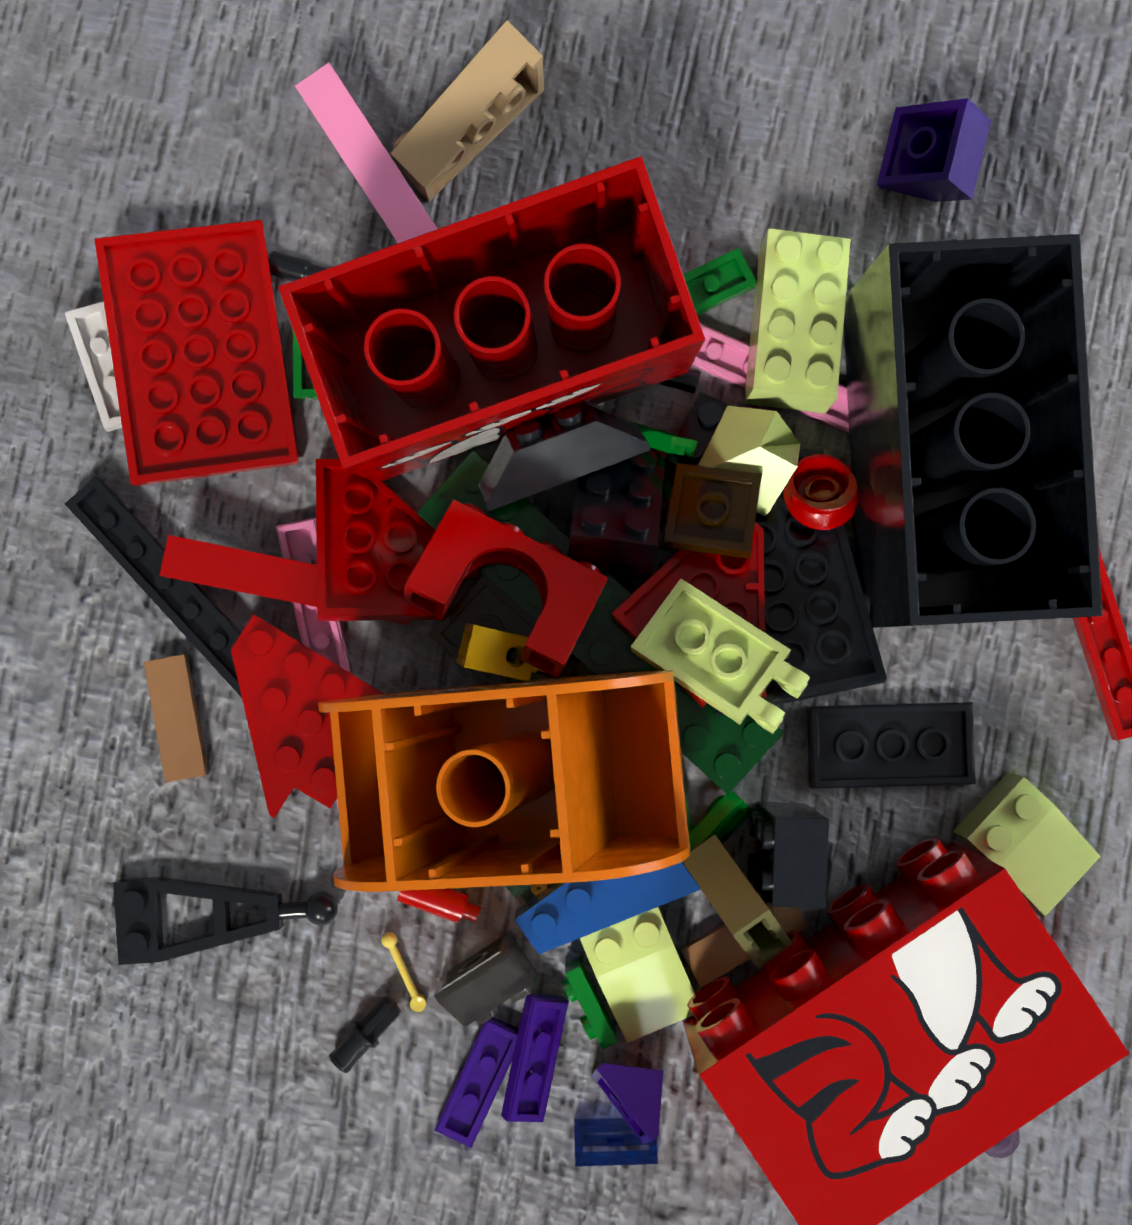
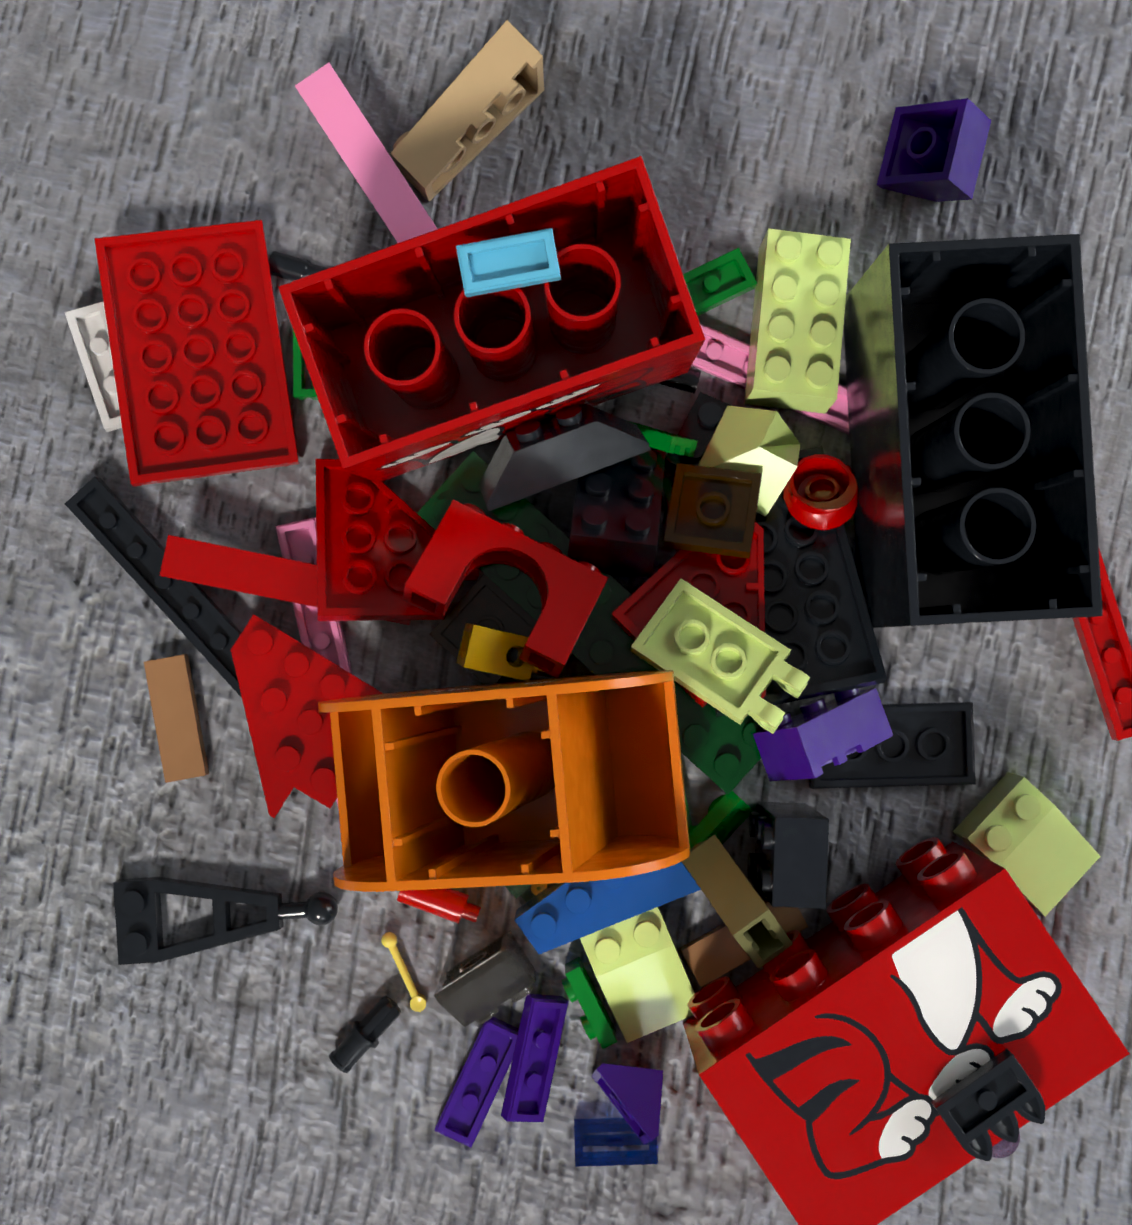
none -> medium azure tile [456,228,561,297]
none -> dark purple wedge [752,688,893,781]
none -> black plate [931,1049,1045,1161]

